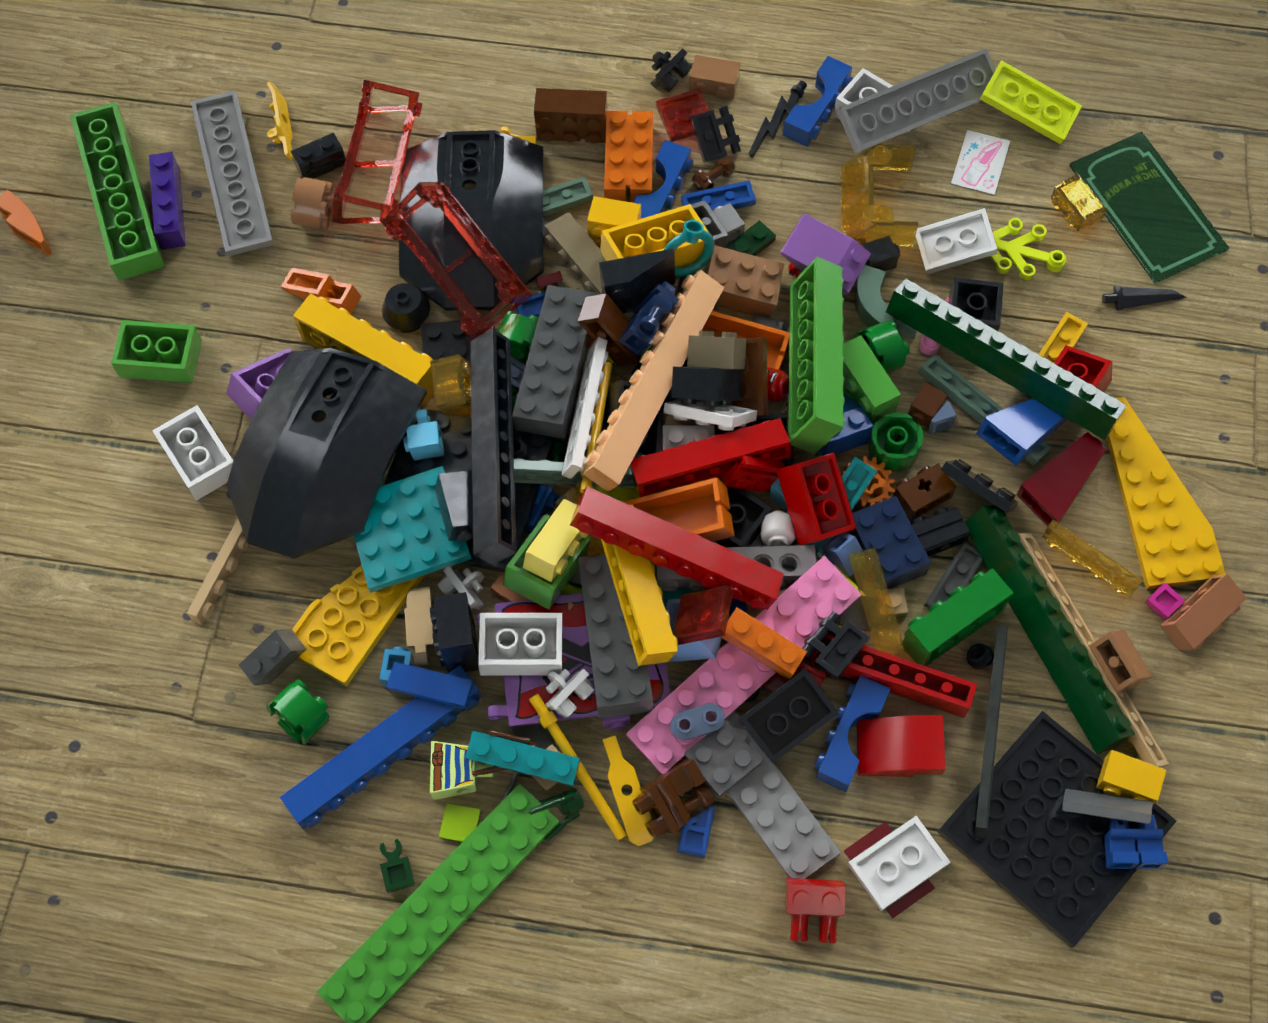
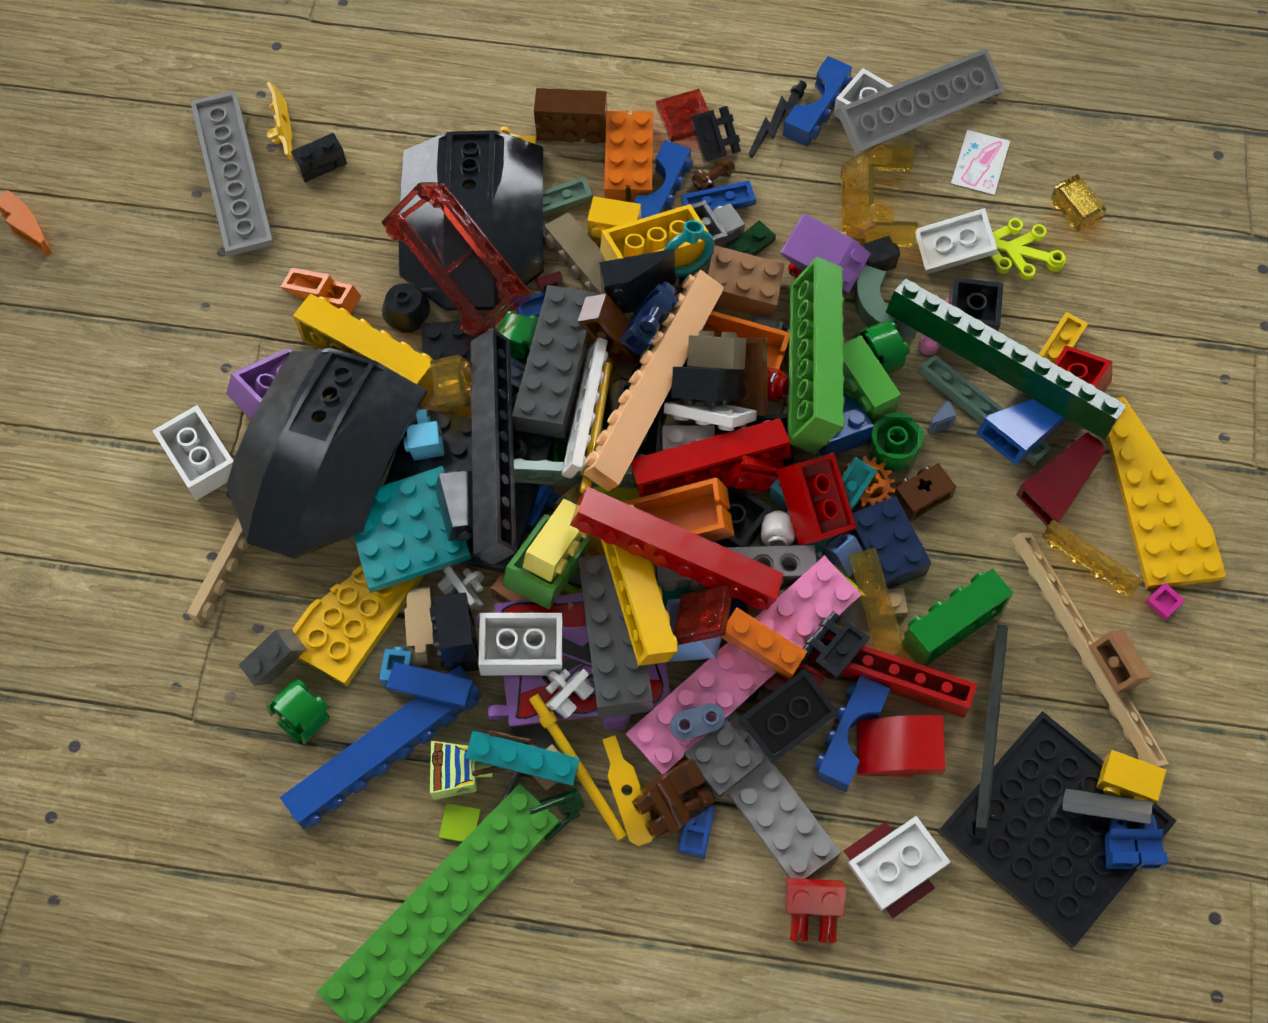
bright green brick [70,102,165,281] -> none
bright green brick [111,320,202,383] -> none
dark purple brick [149,152,186,250] -> none
medium nougat brick [291,177,335,229] -> none
clear red windscreen [332,79,423,224] -> none
dark green plate [380,839,415,893] -> none
black hips [650,48,692,92] -> none
medium nougat brick [689,55,740,99] -> none
reddish brown brick [908,382,948,428] -> none
black brick [911,507,970,557] -> none
dark grey tile [924,542,984,608] -> none
black plate [941,459,1019,513] -> none
dark green brick [965,505,1135,754] -> none
black plate [967,643,994,669] -> none
neon yellow plate [980,60,1082,145] -> none
clear green piece [1069,131,1229,284] -> none
black bar [1102,286,1187,310] -> none
nougat brick [1160,573,1247,651] -> none

